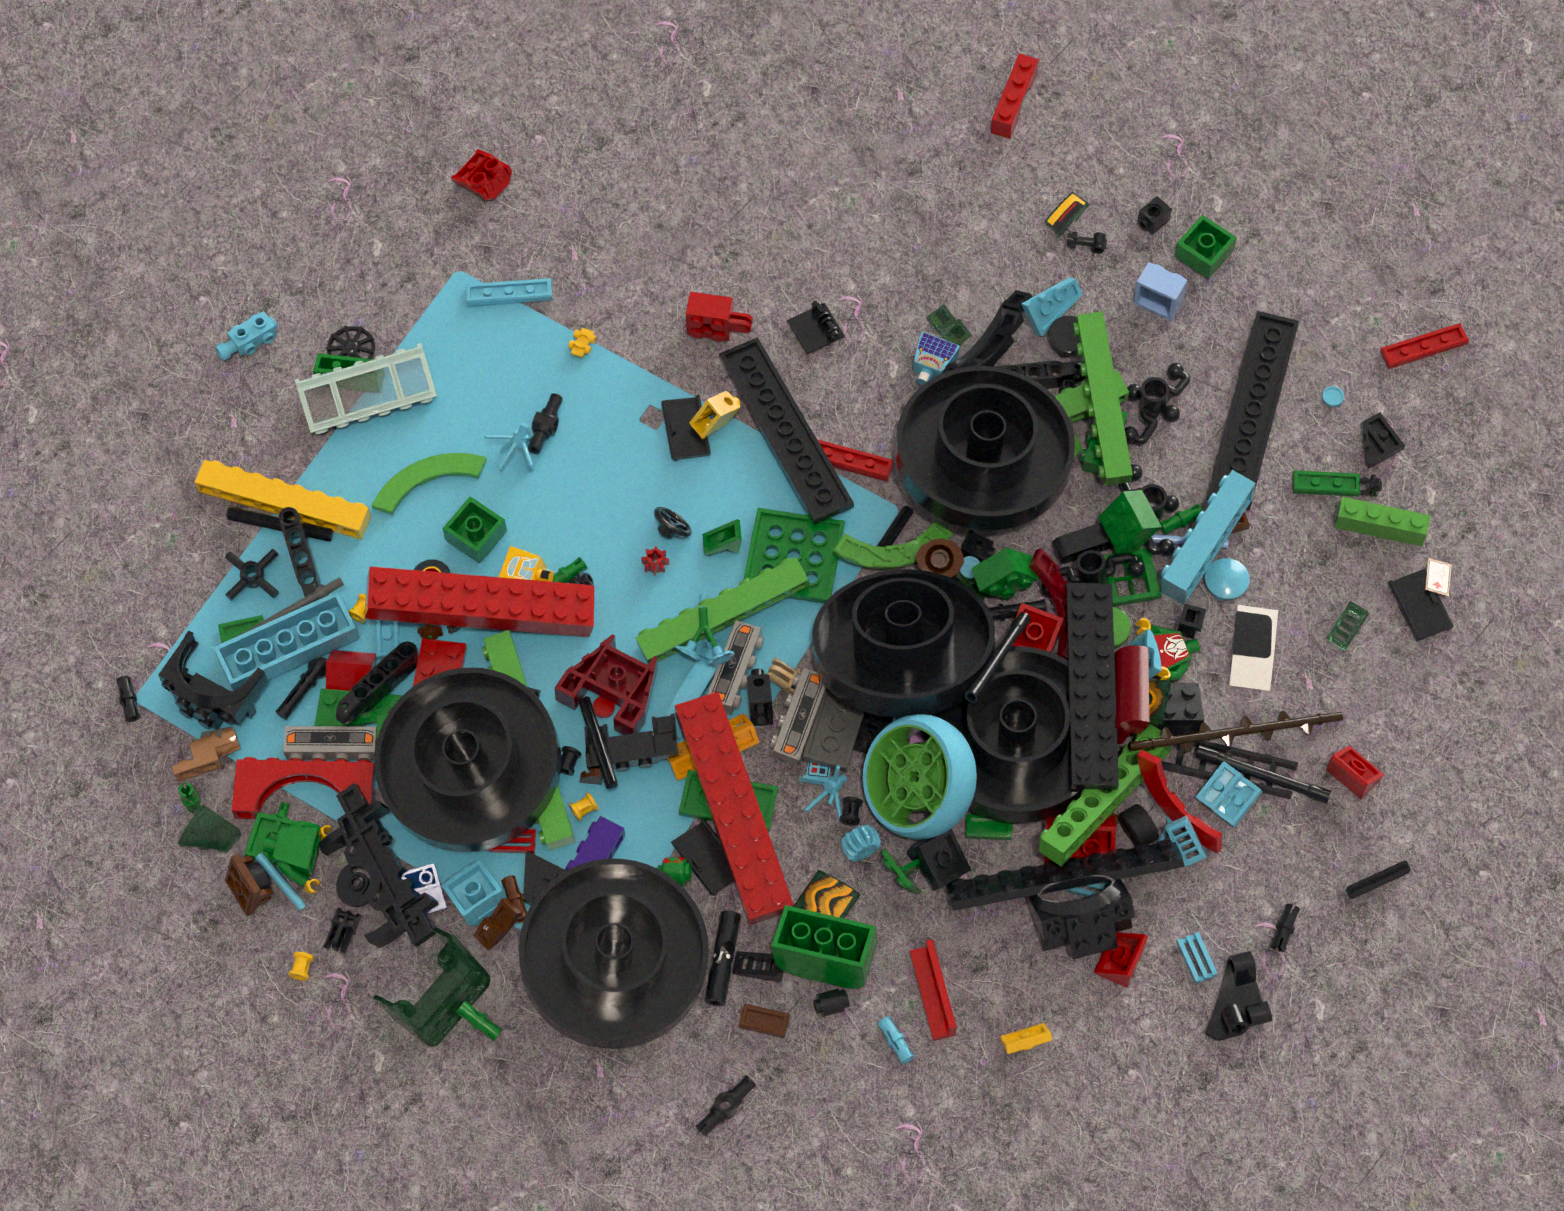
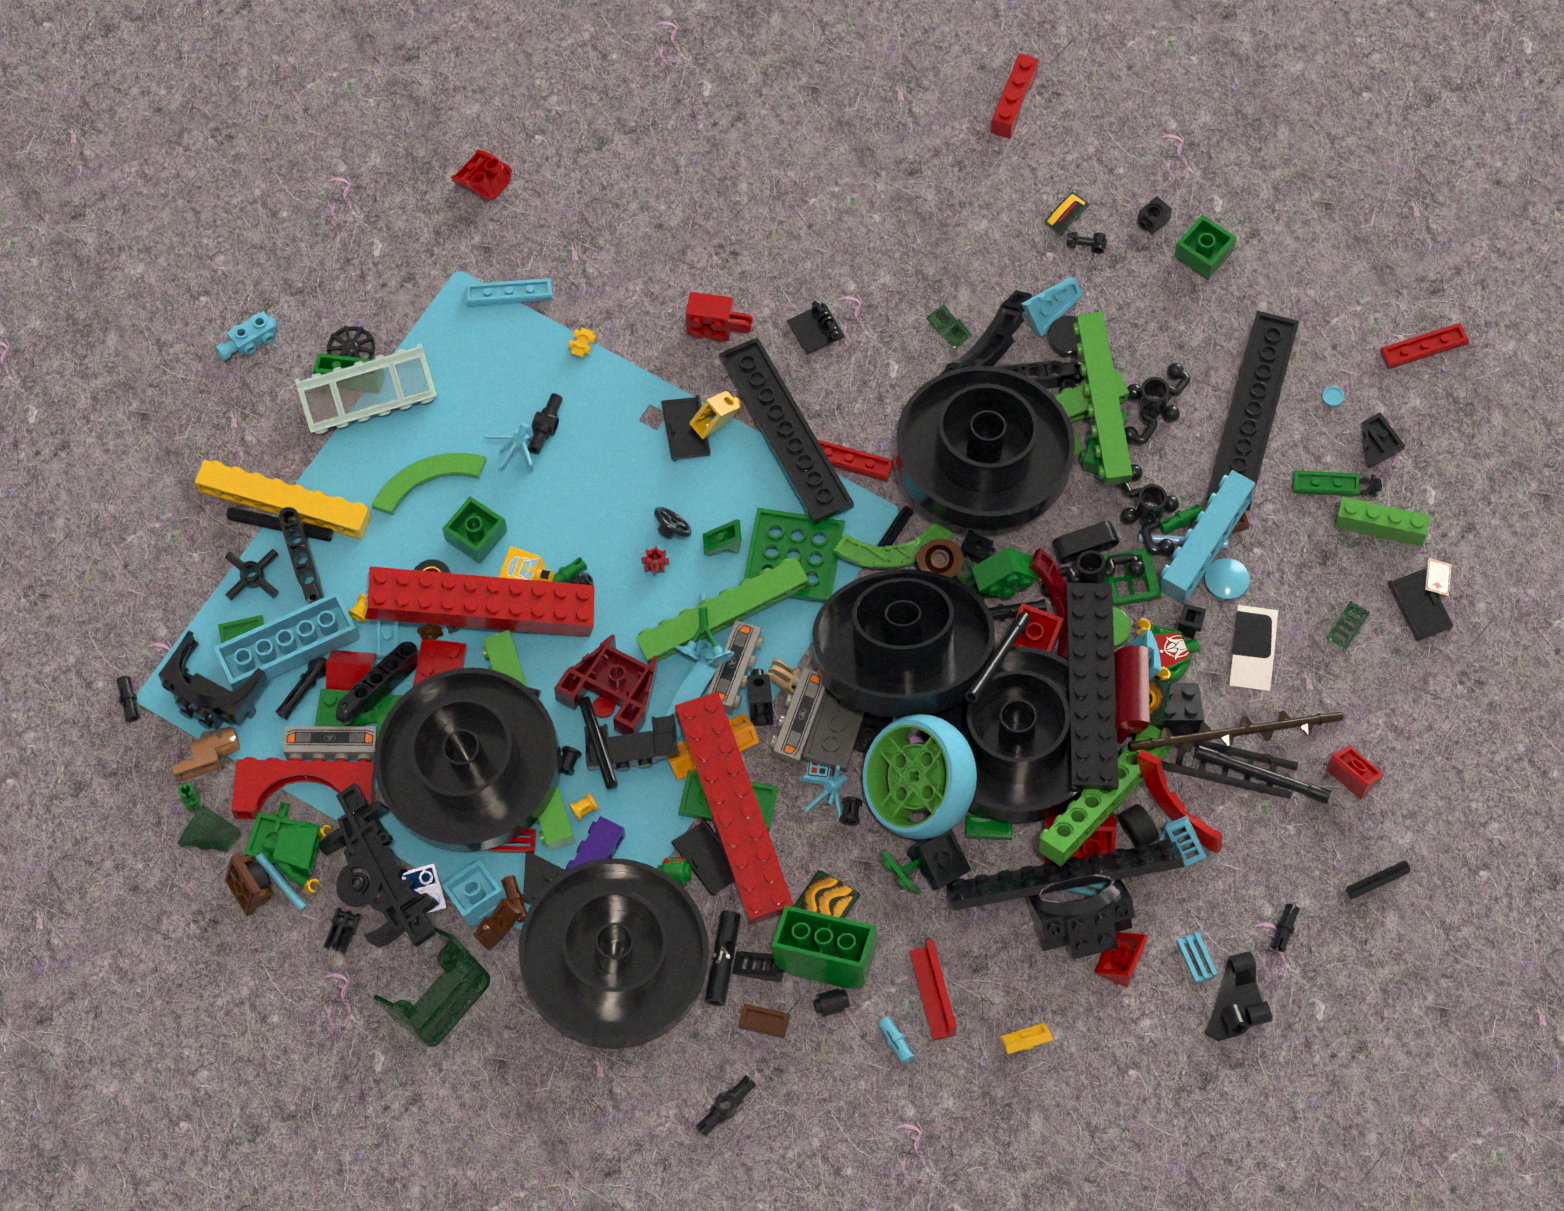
dark grey bar [232,577,344,639] -> none
yellow bush [288,952,314,981] -> none
green pin [456,1001,503,1041] -> none
tile [579,768,603,785] -> none
medium azure gear [841,824,881,862] -> none
torso [913,332,960,385] -> none
medium azure piece [959,556,980,579] -> none
green brick [1098,490,1162,554] -> none
light blue piece [1133,262,1187,321] -> none
medium azure slope [1196,761,1263,828] -> none

